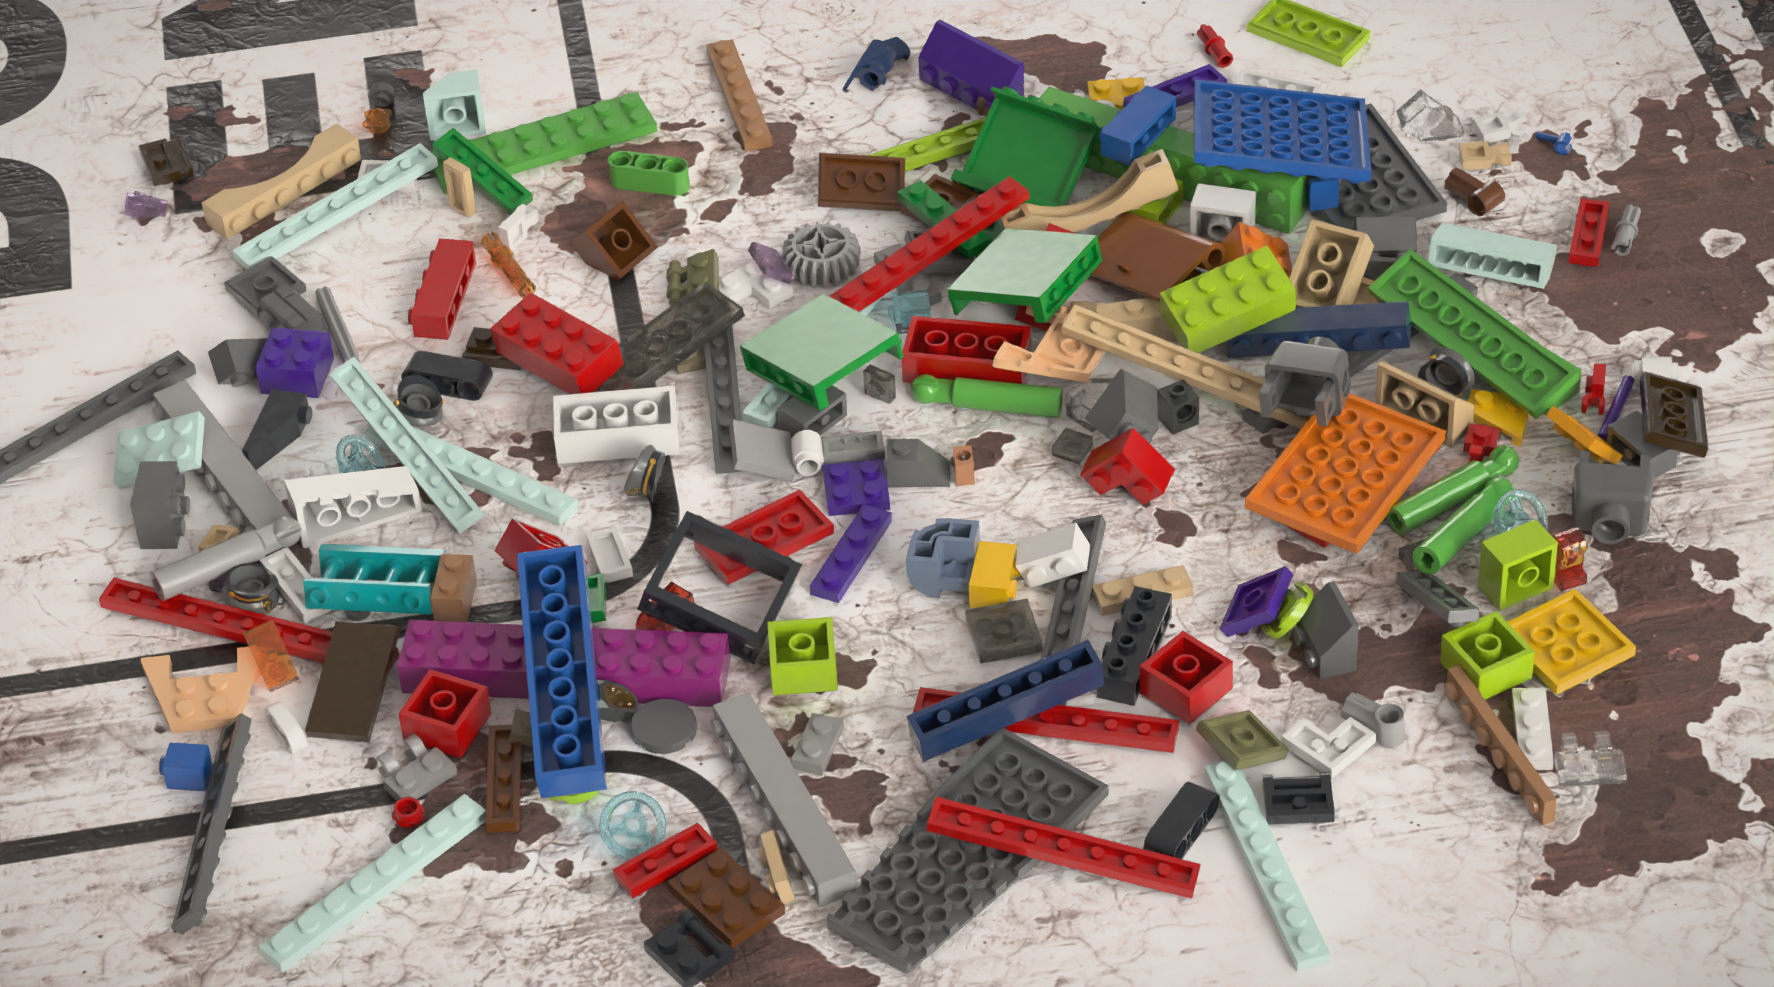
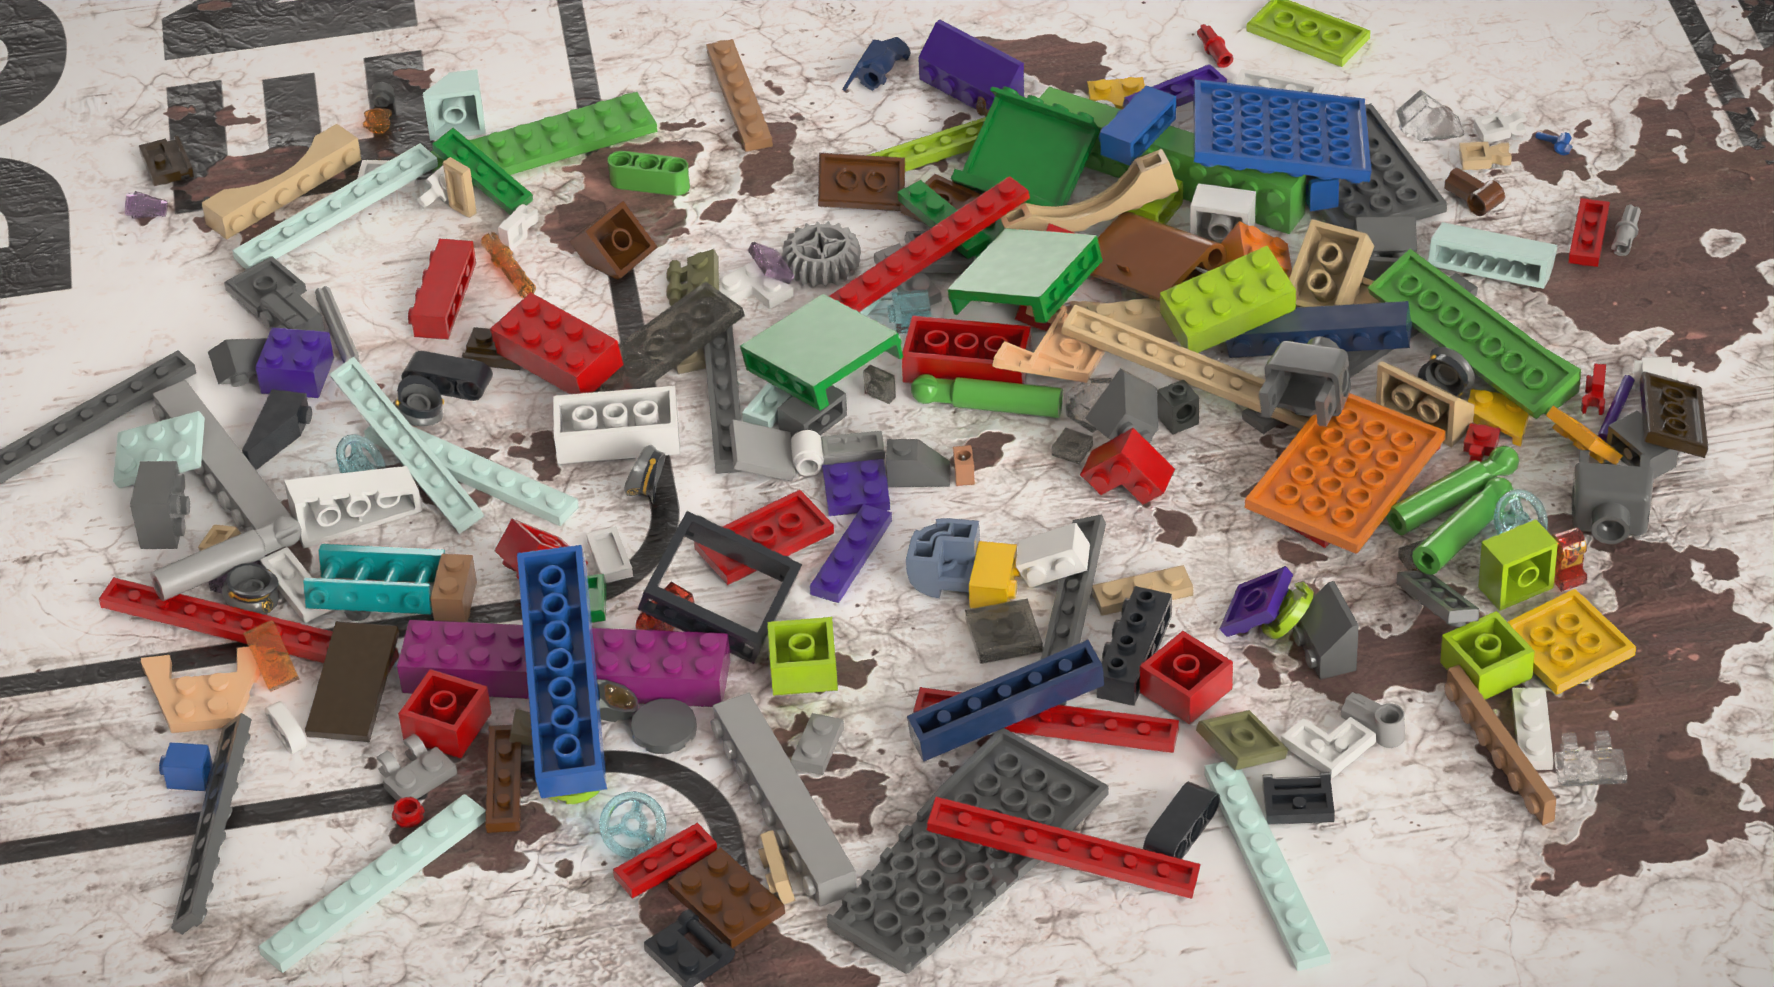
none -> white plate [416,165,448,208]

